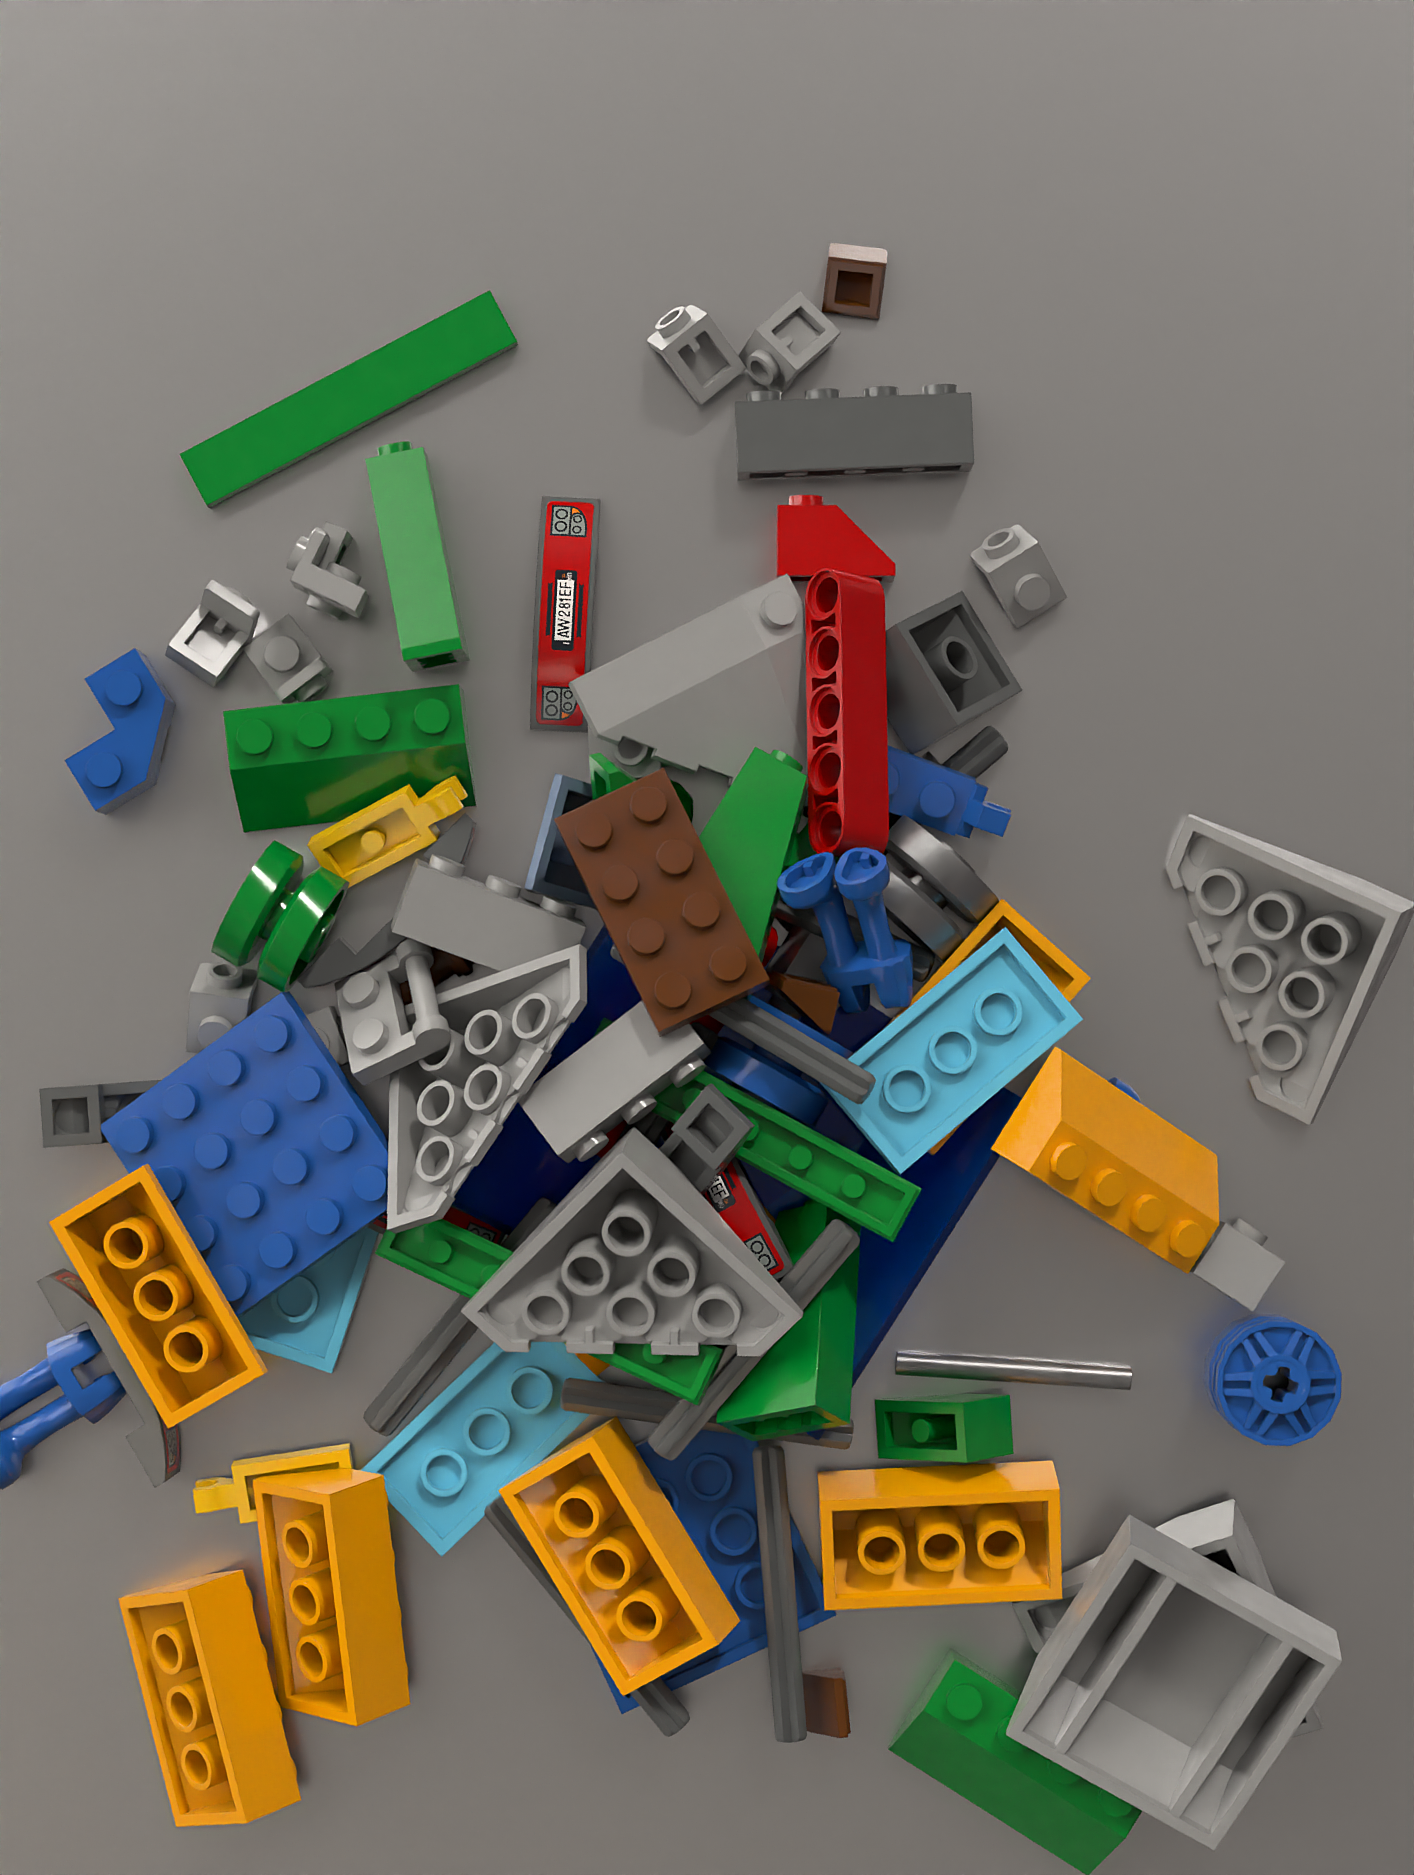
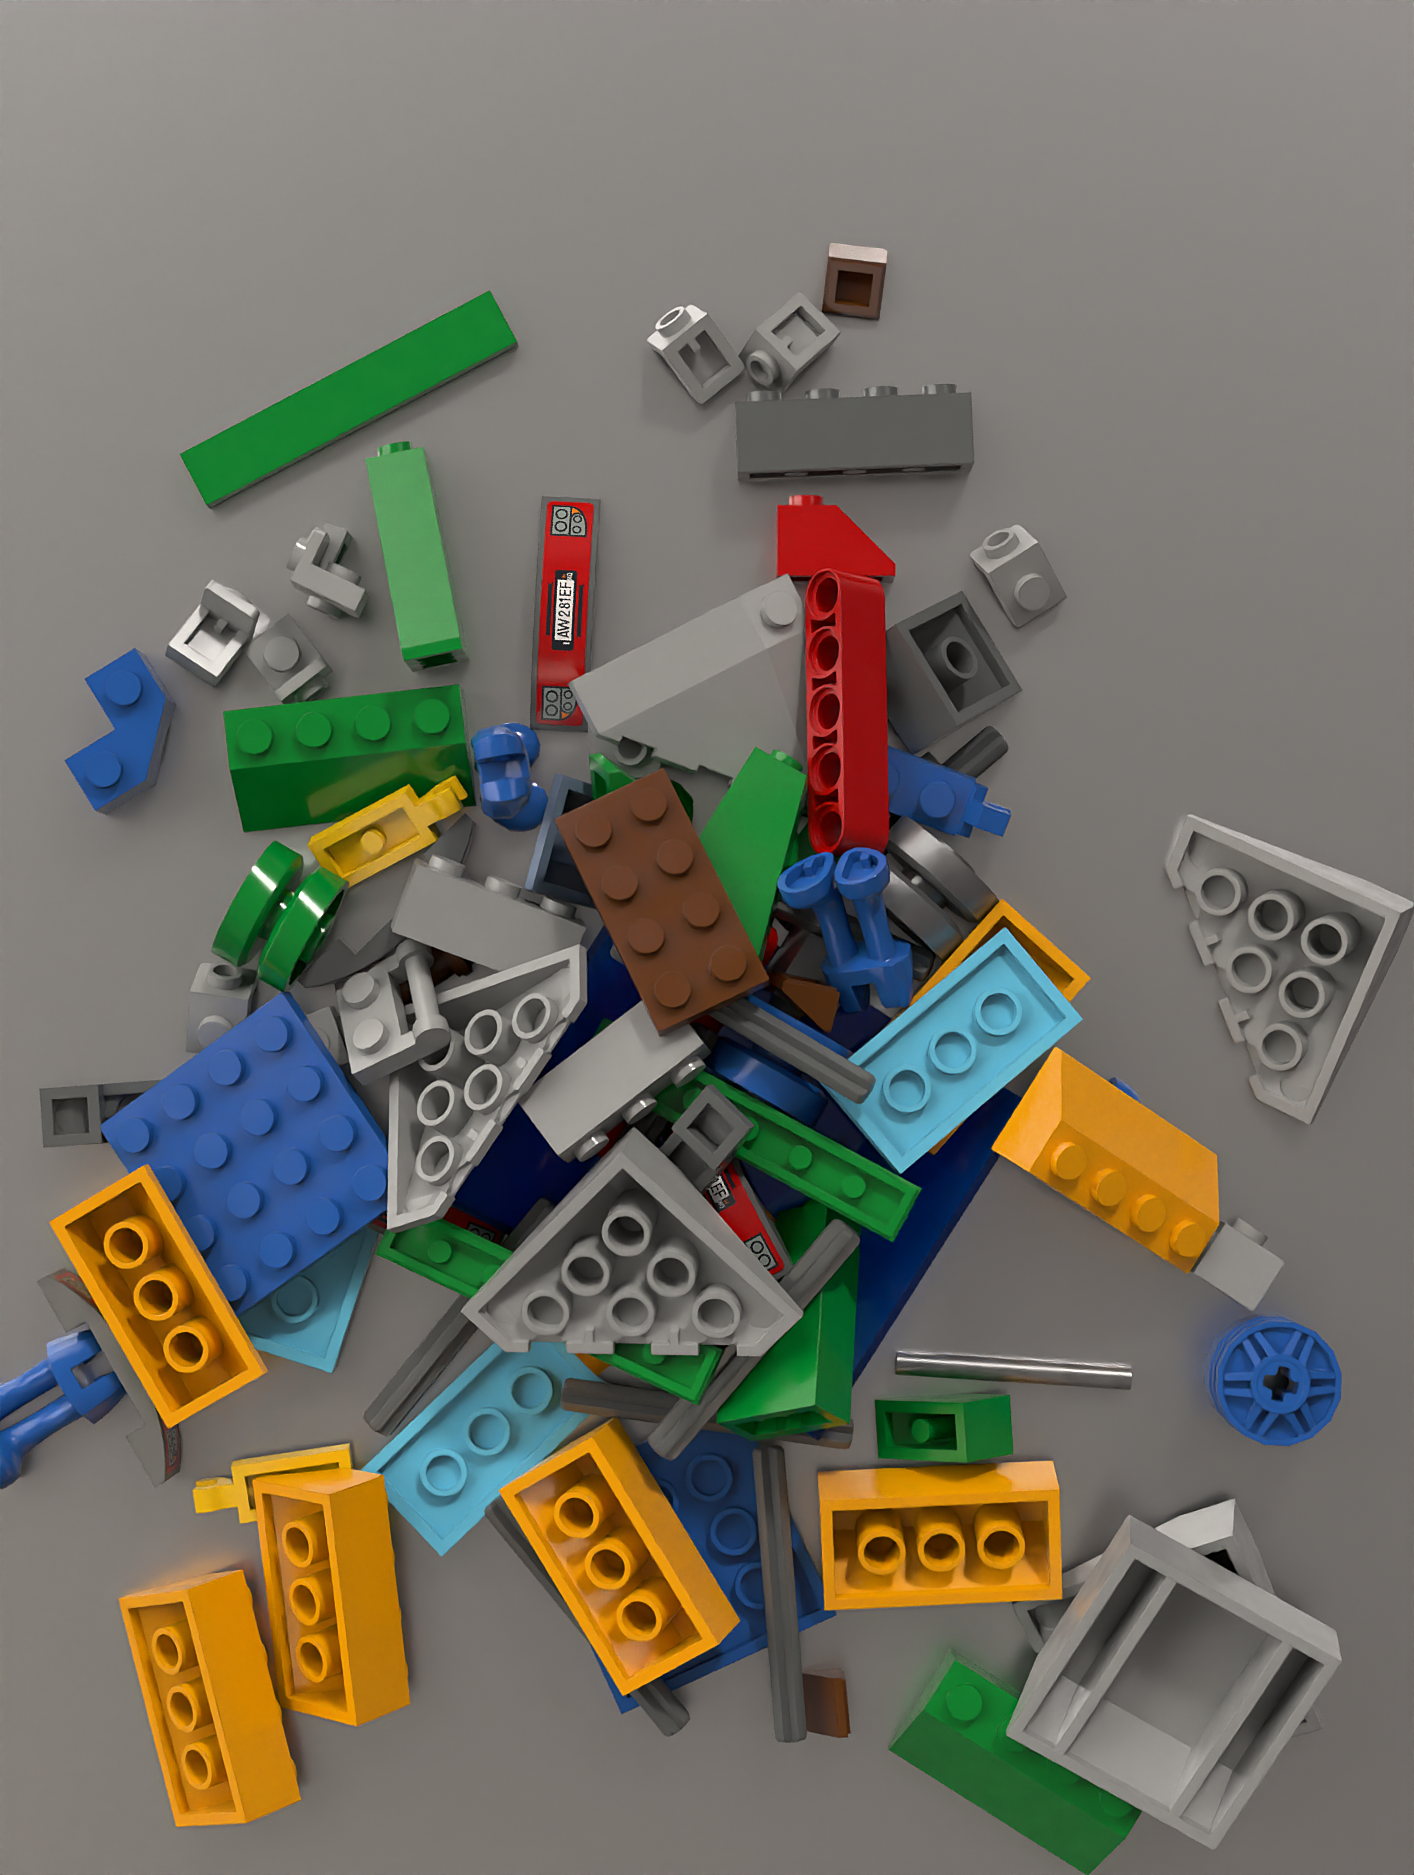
none -> blue piece [471,722,548,832]

